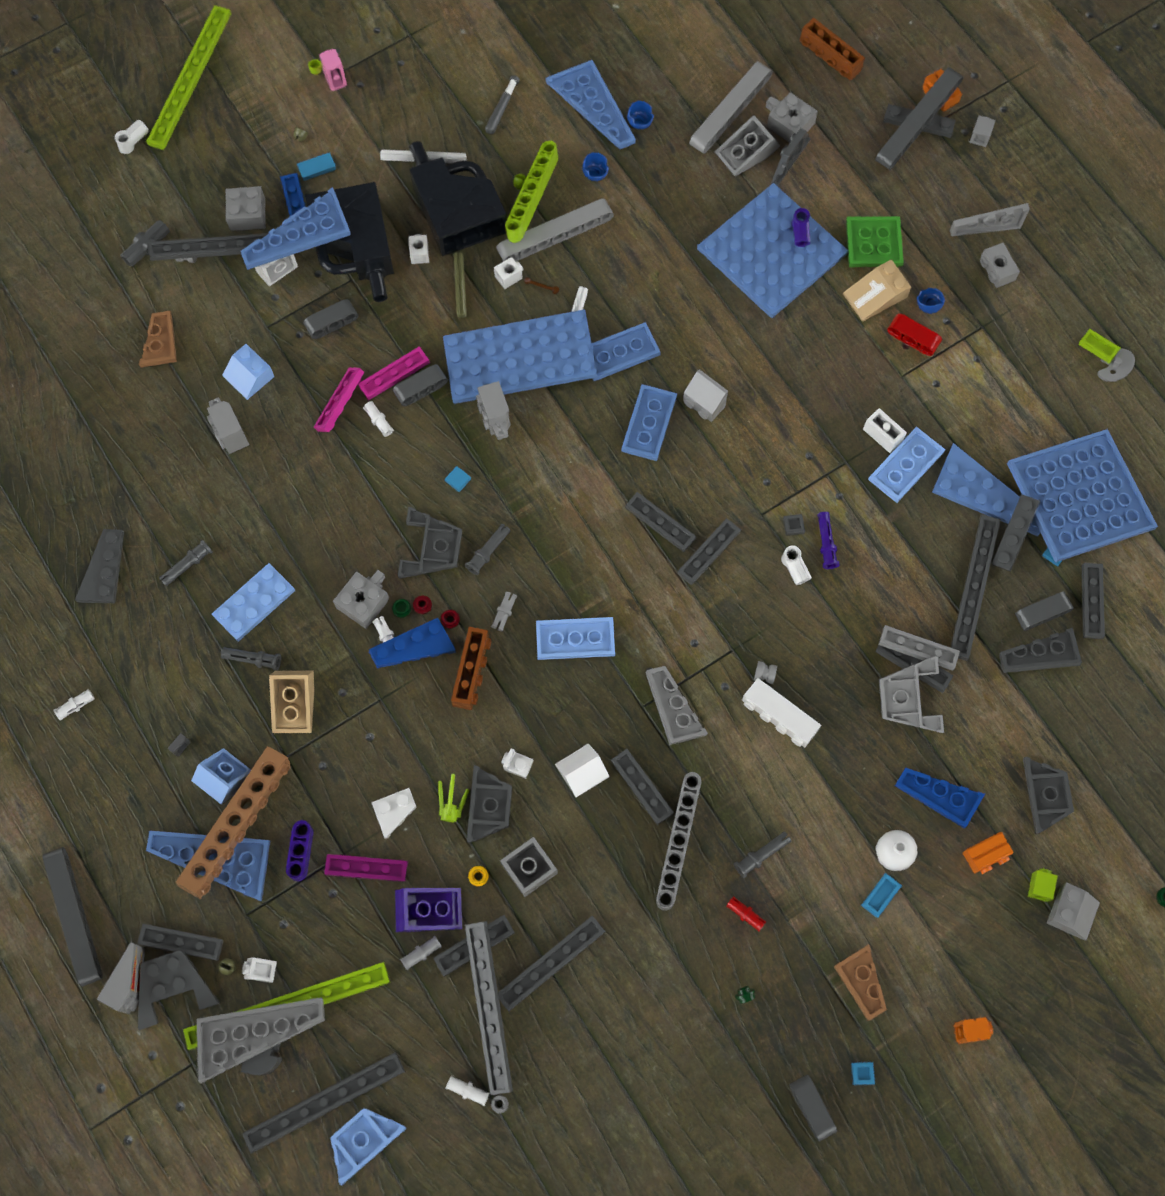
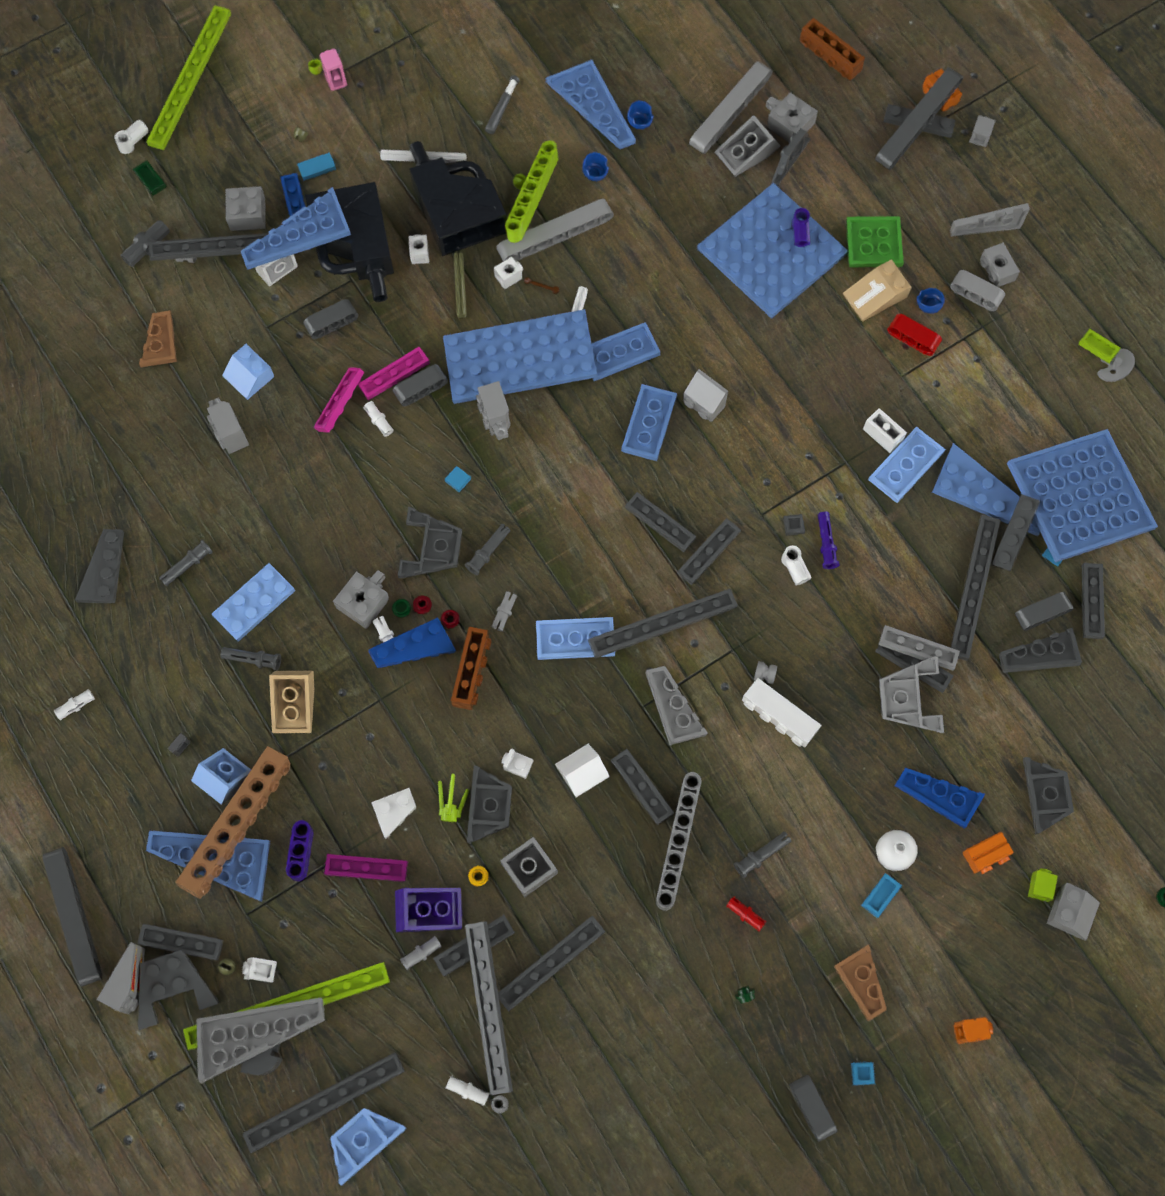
none -> dark green tile [132,160,167,196]
none -> dark grey plate [588,589,738,659]
none -> light grey beam [950,270,1005,311]

